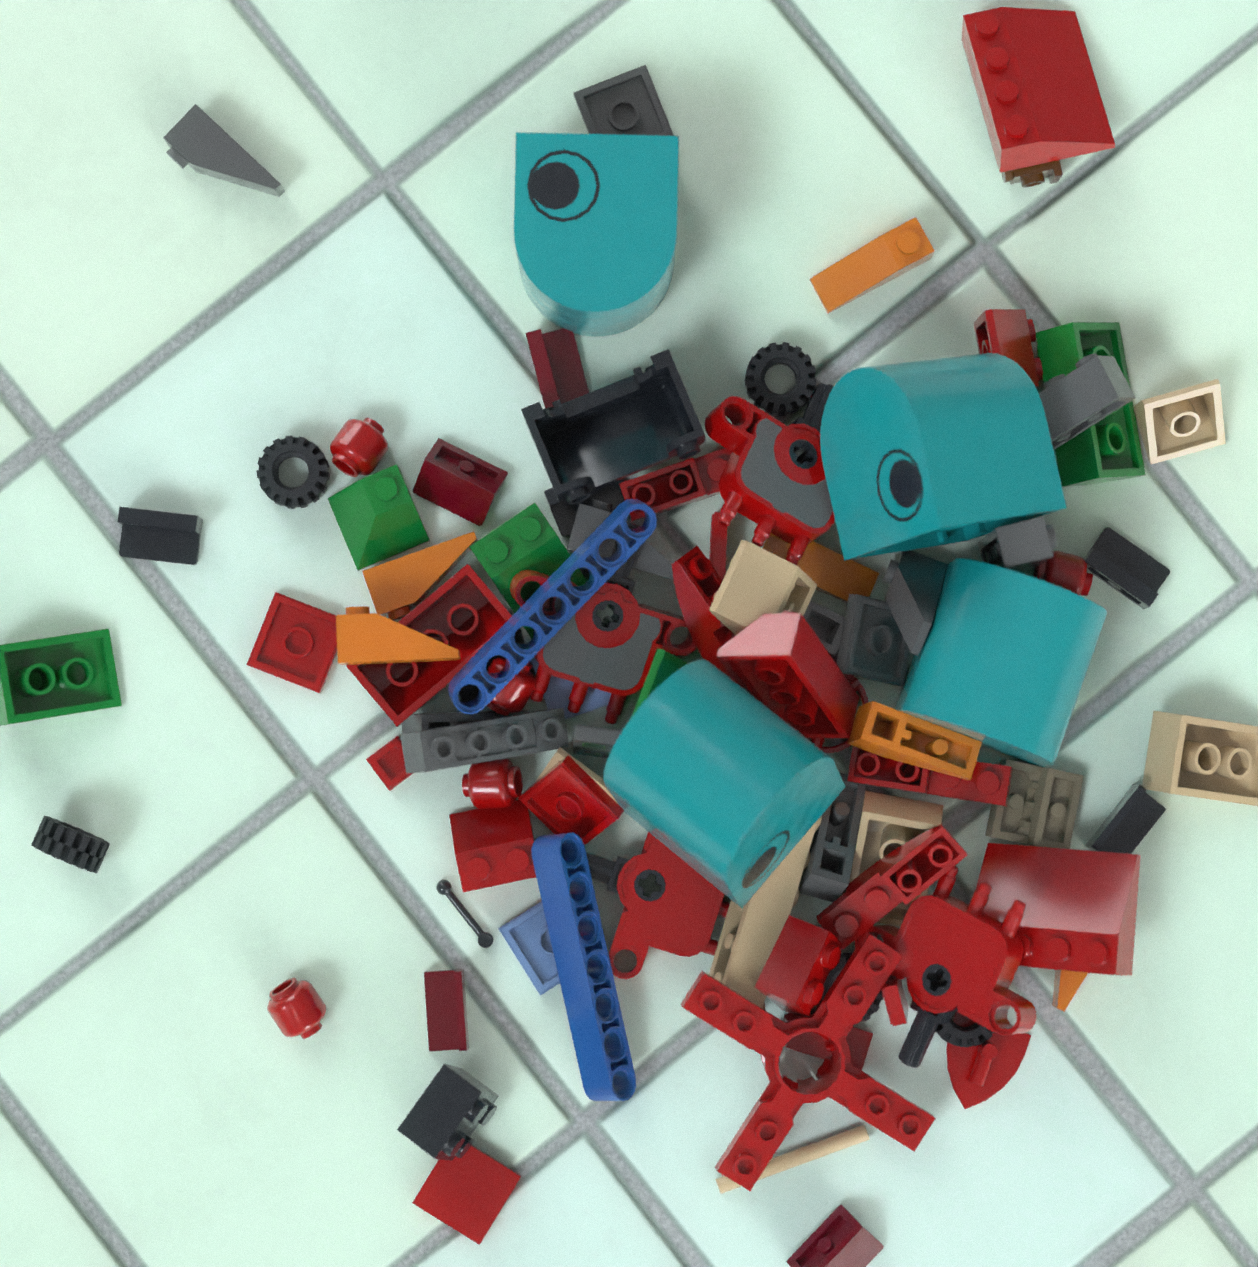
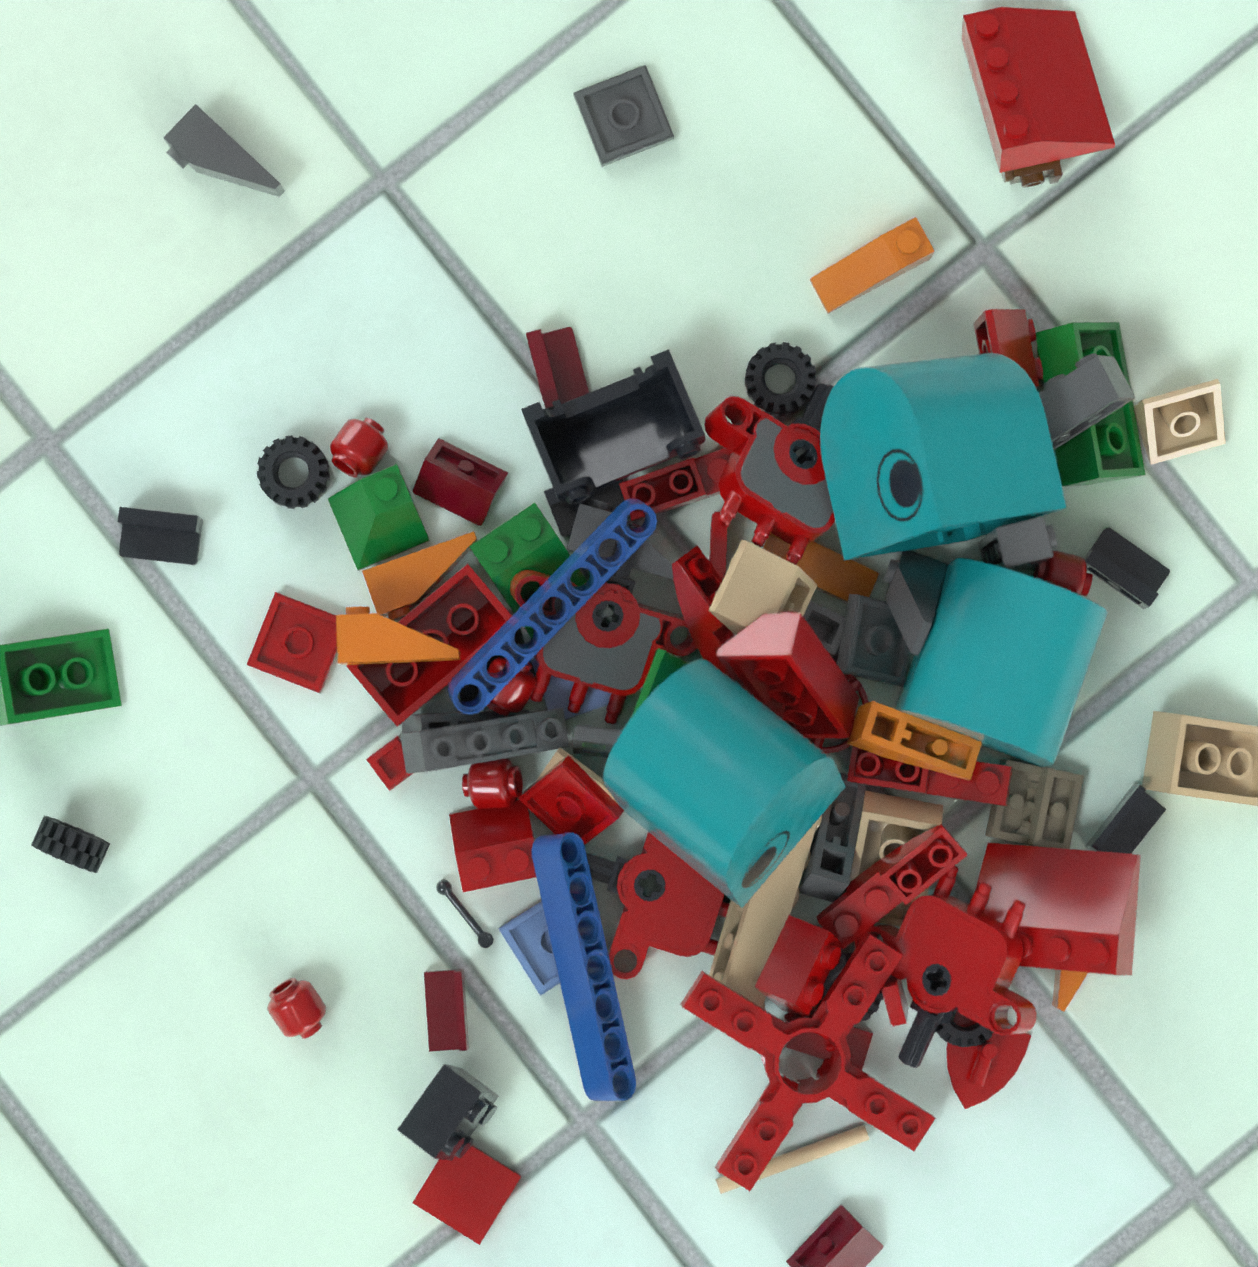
teal brick [514,132,679,337] -> none

